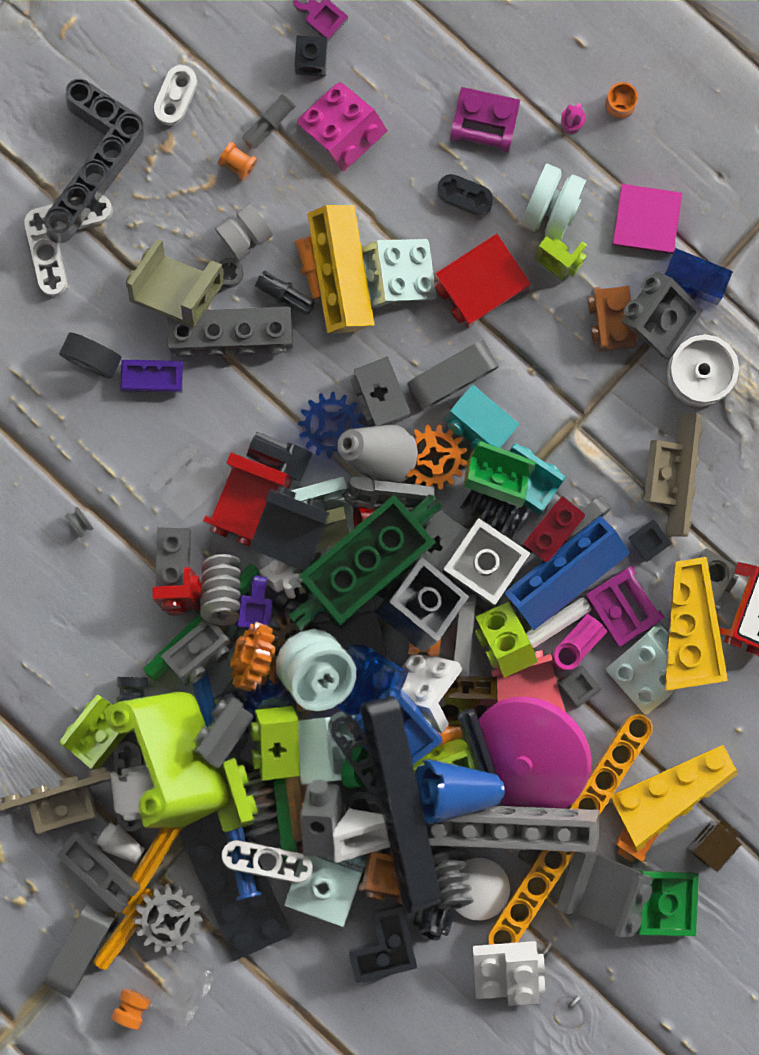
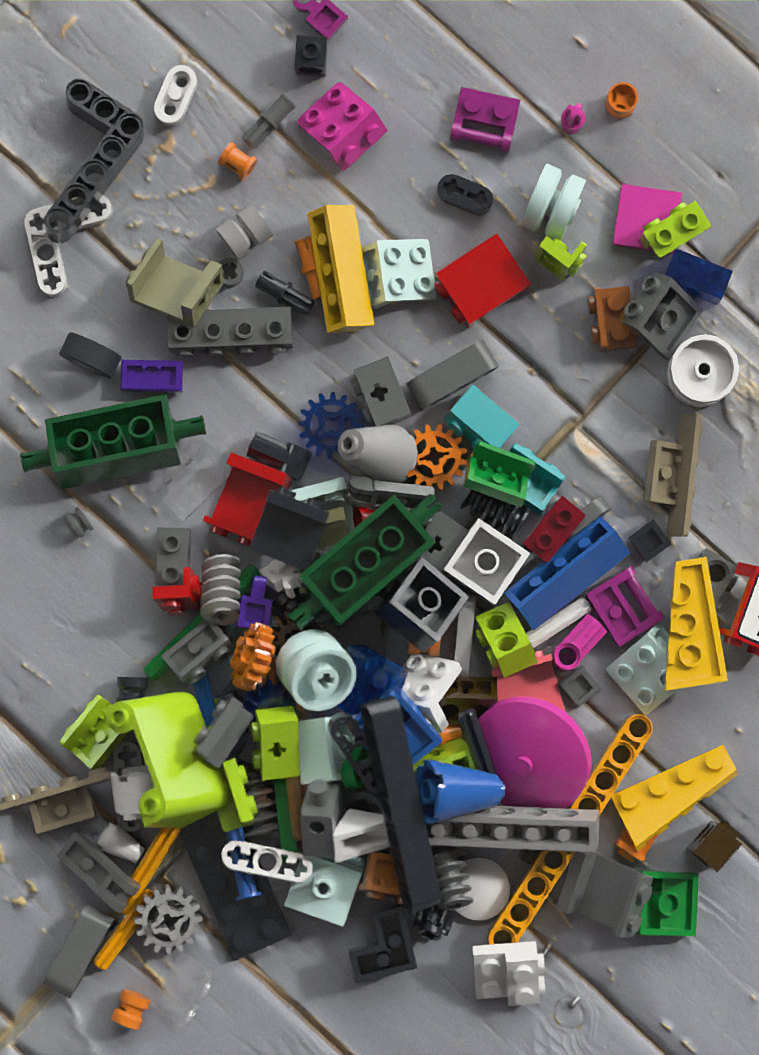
none -> dark green brick [20,394,207,490]
none -> lime bracket [640,200,711,258]

